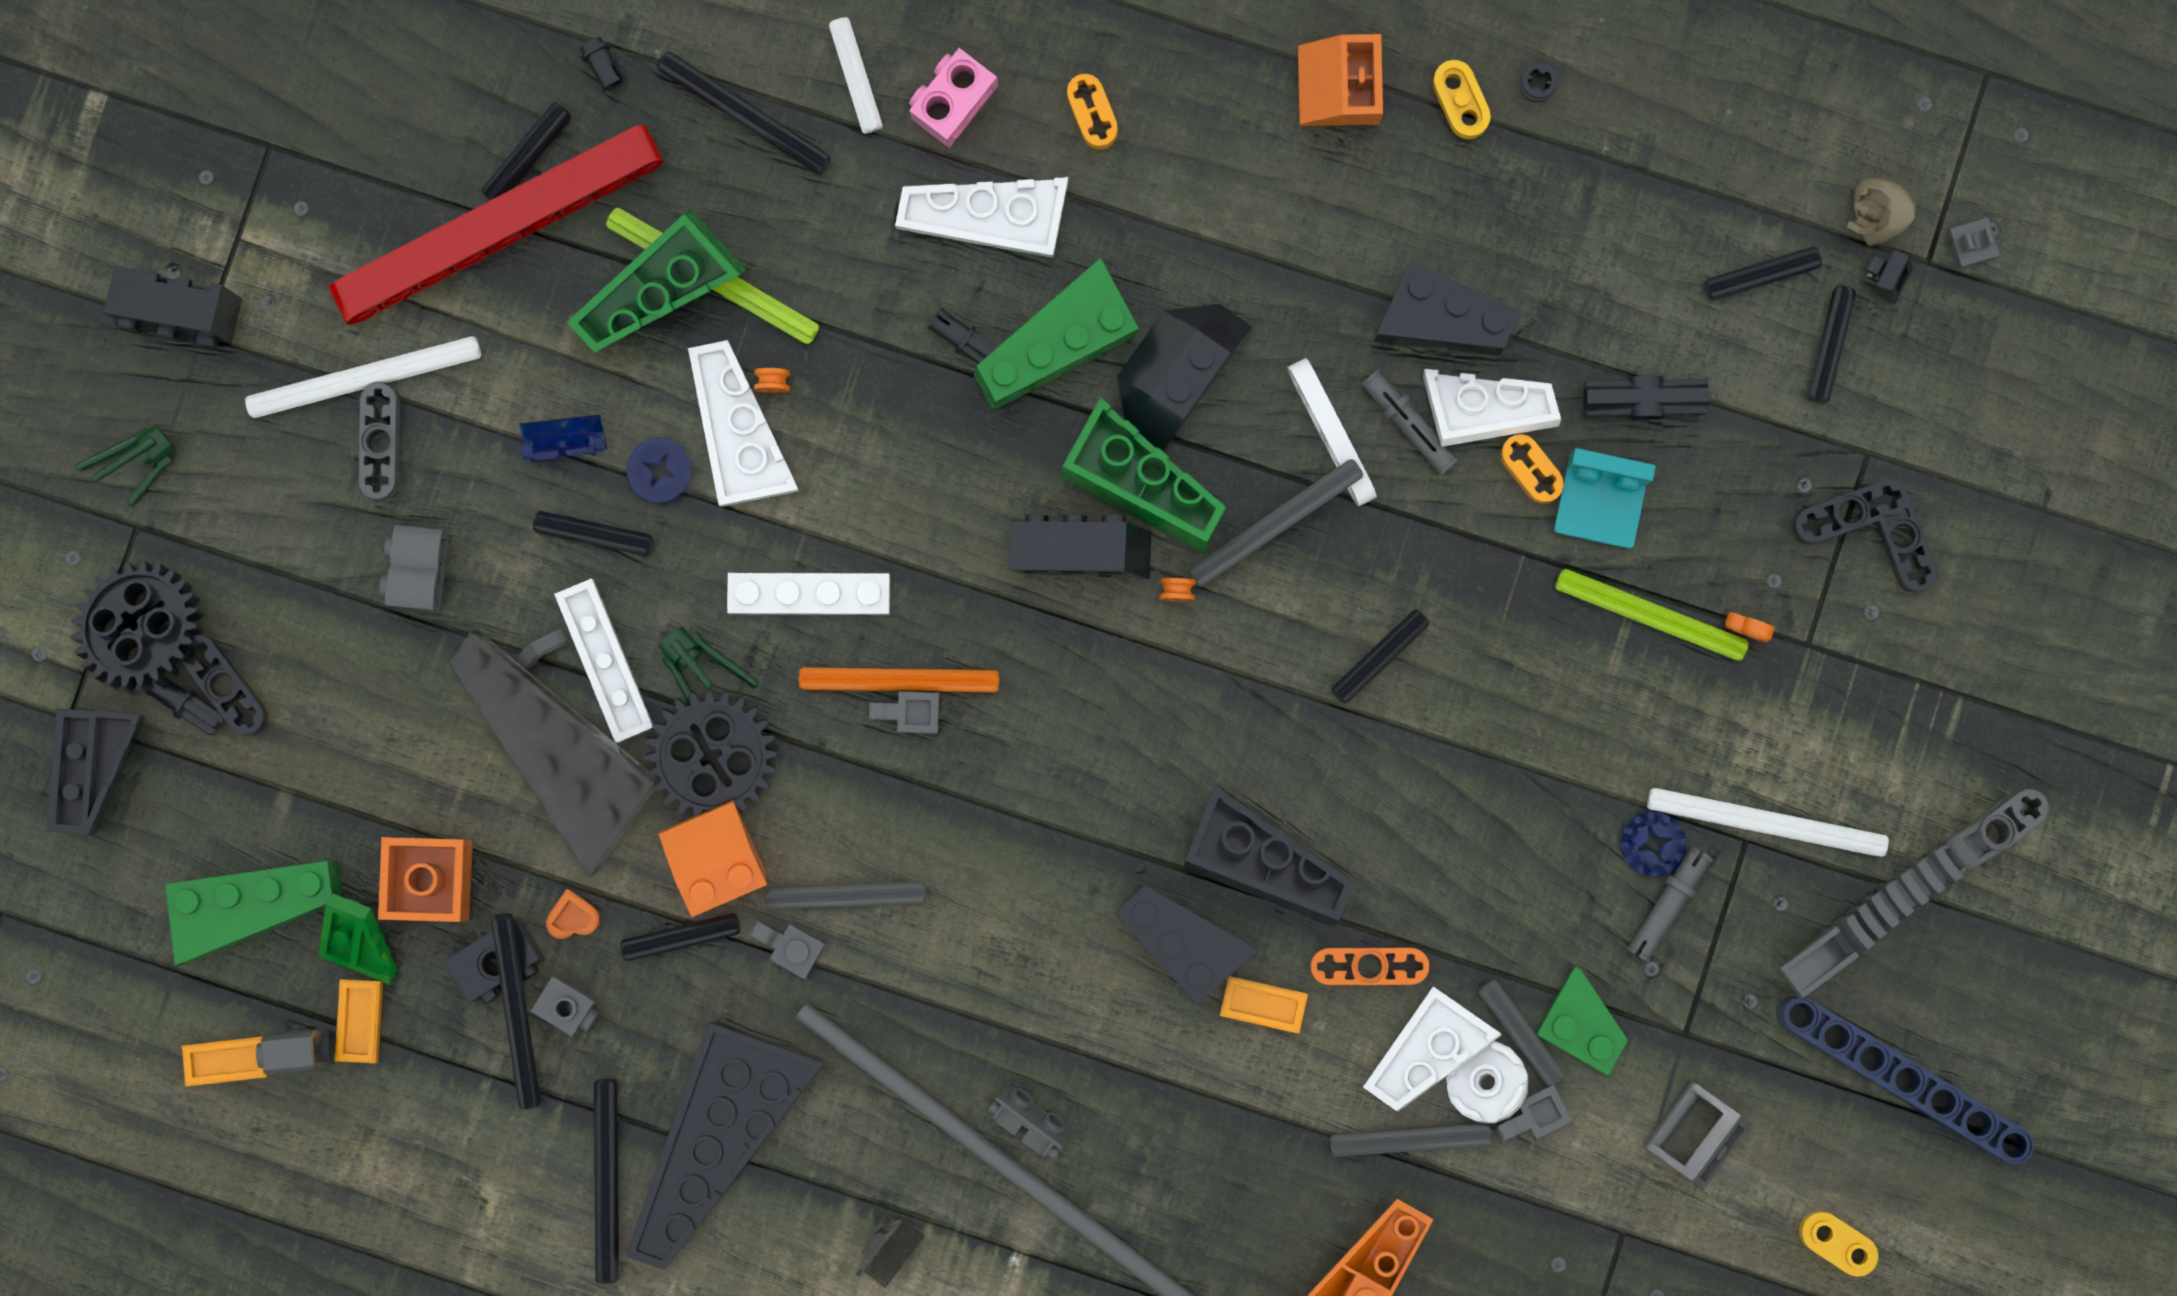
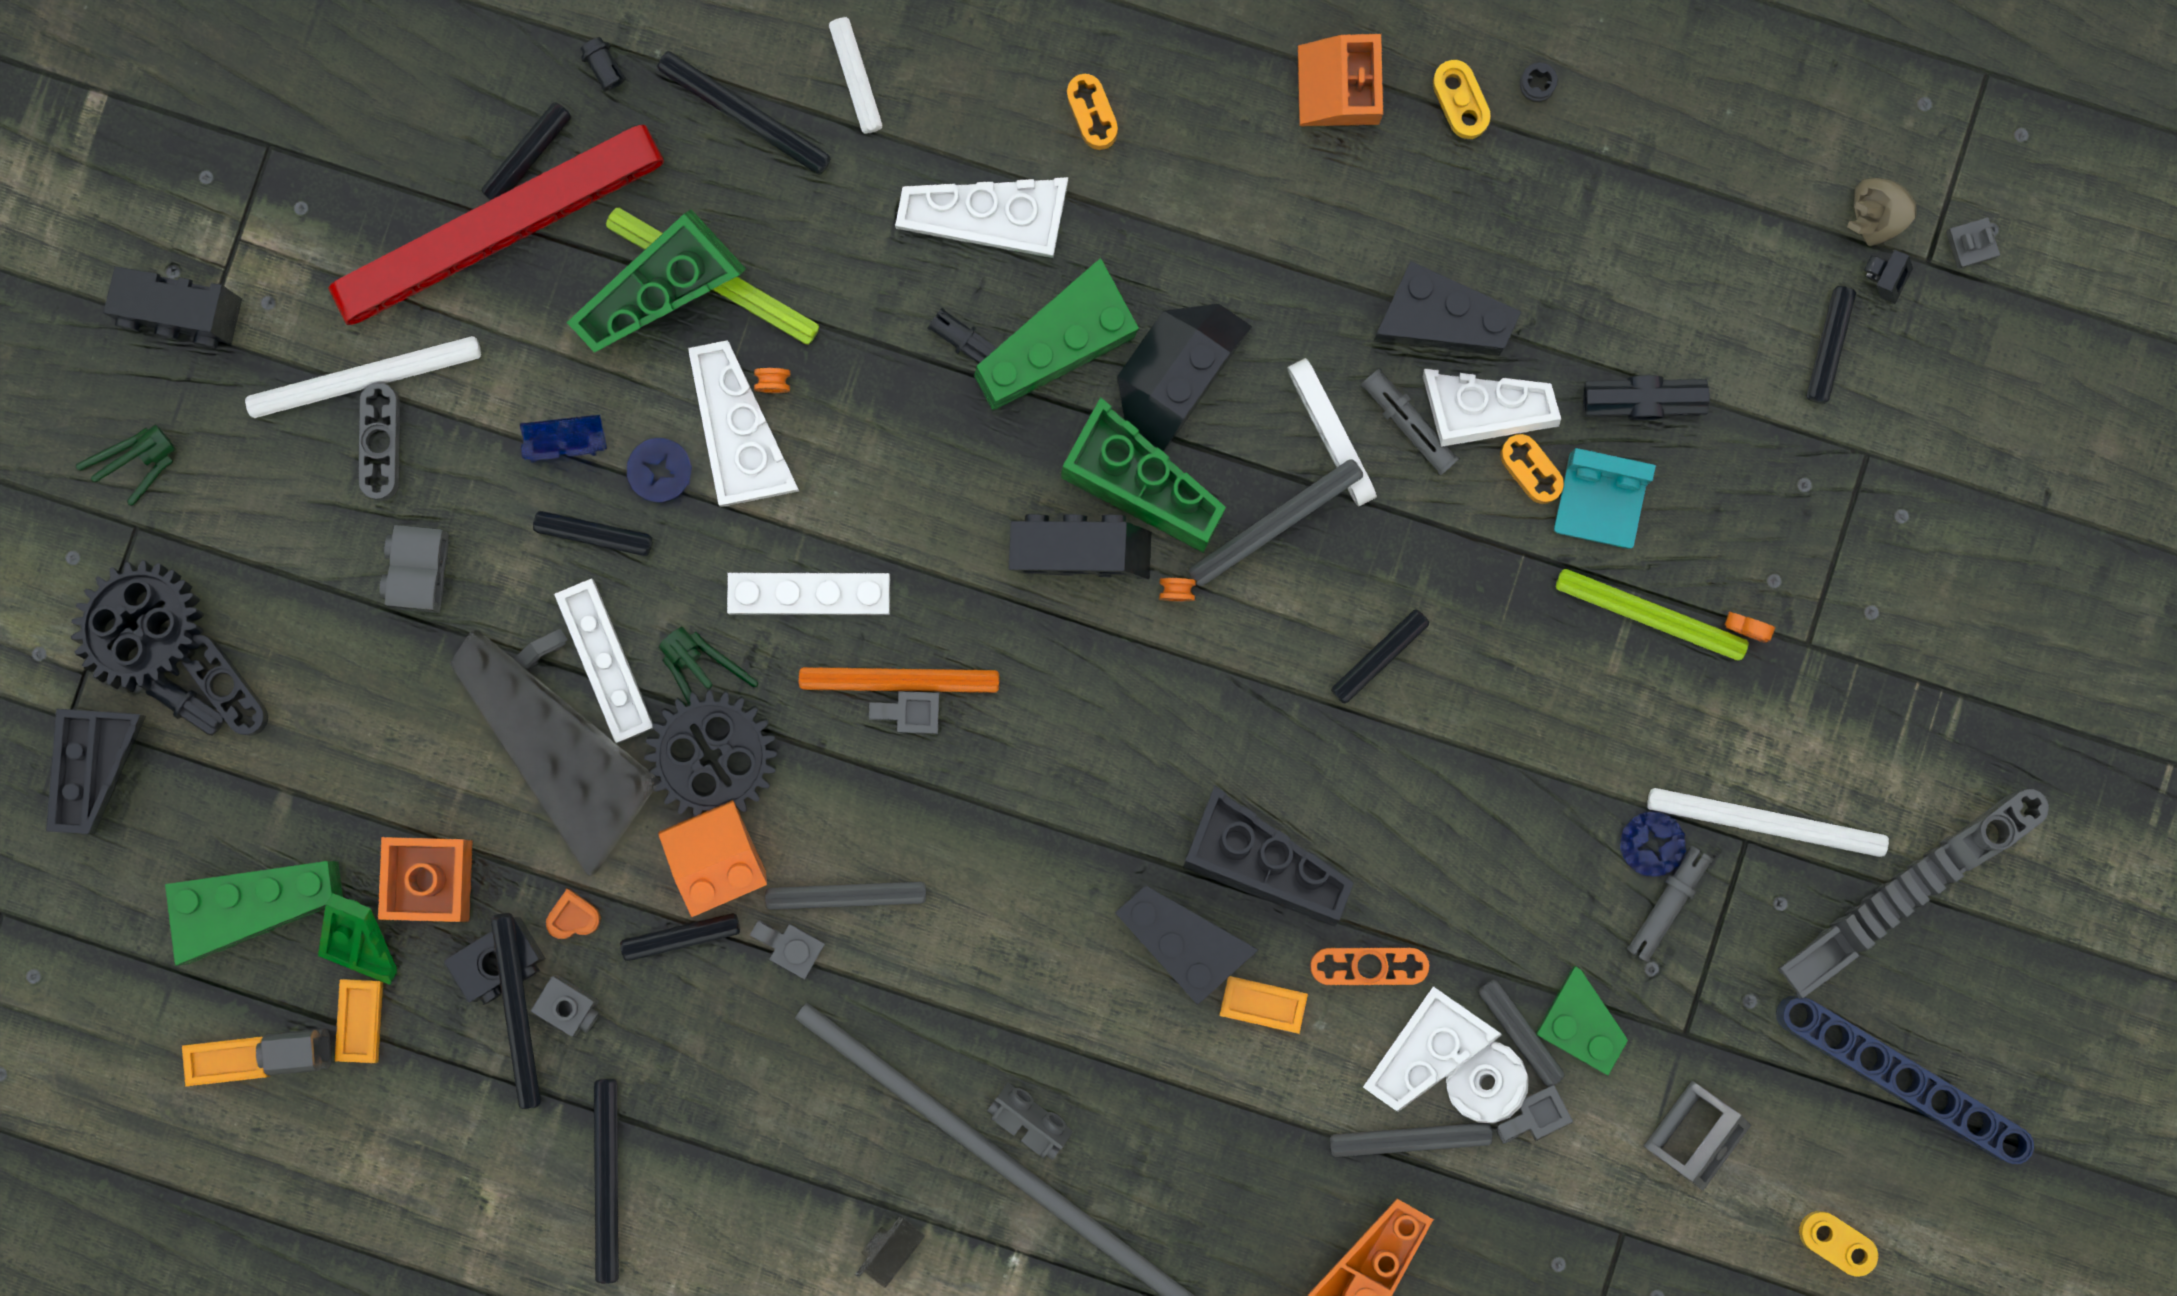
black wing [626,1022,825,1270] -> none
bright pink brick [909,48,998,148] -> none
black axle [1704,246,1822,301] -> none
black beam [1792,479,1937,593] -> none

